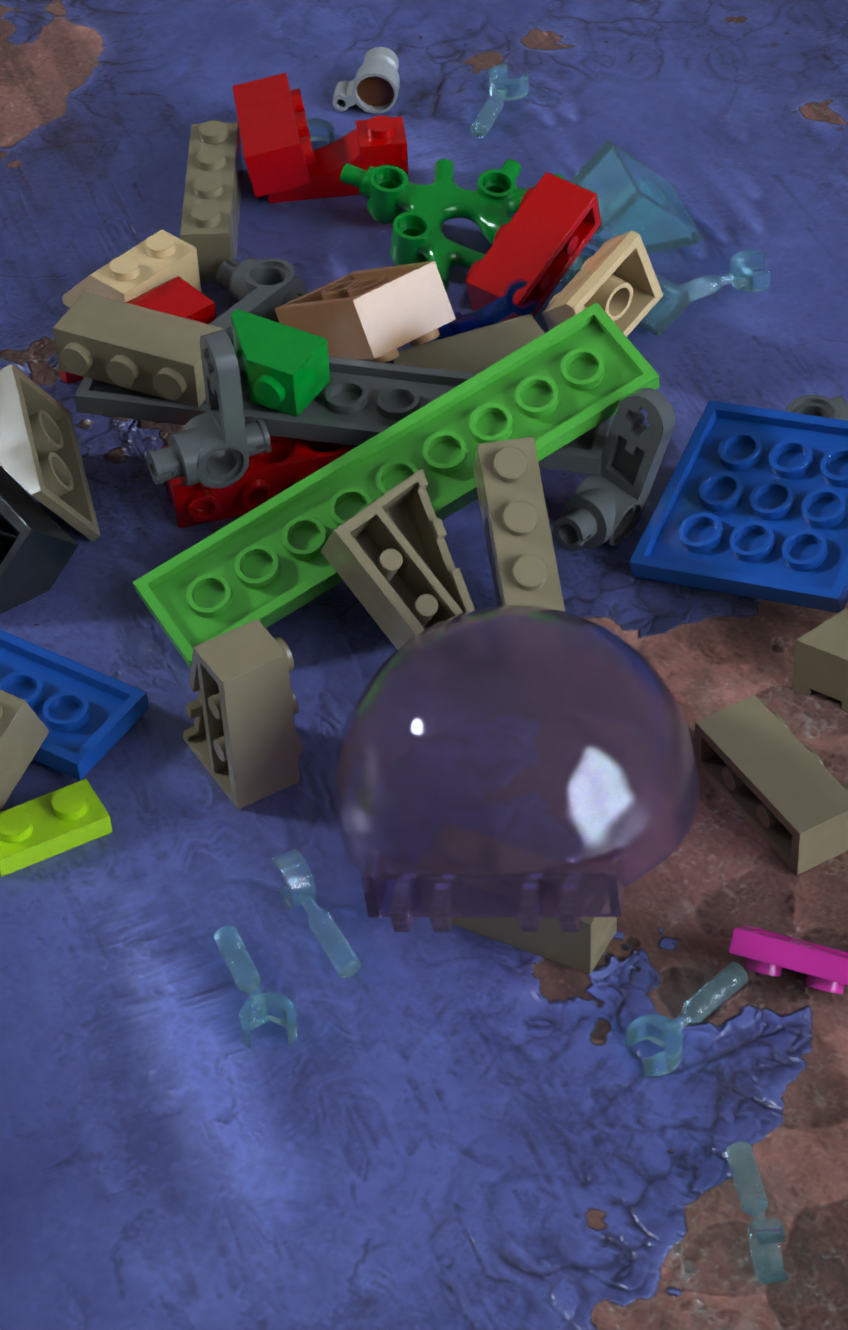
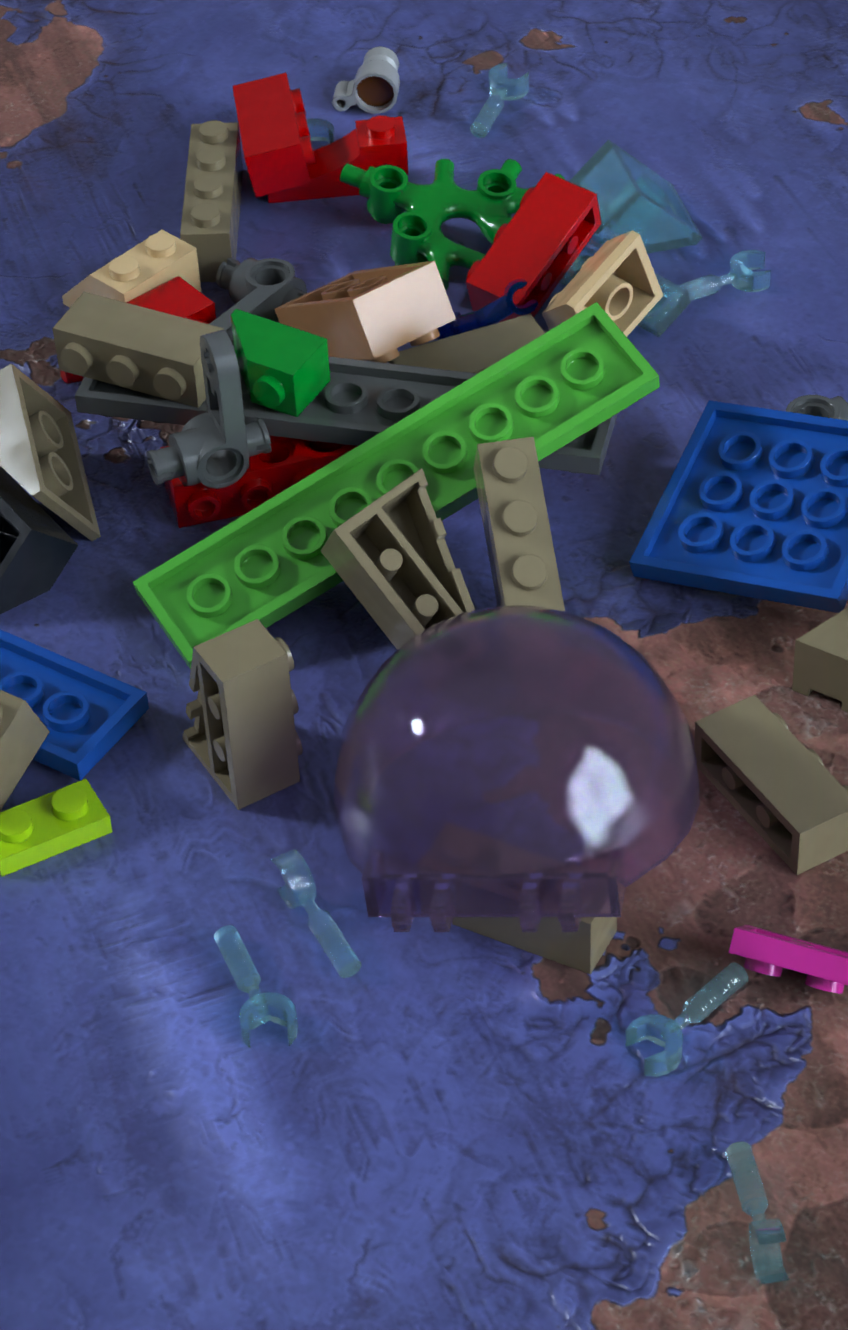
dark grey piece [553,388,676,551] -> none

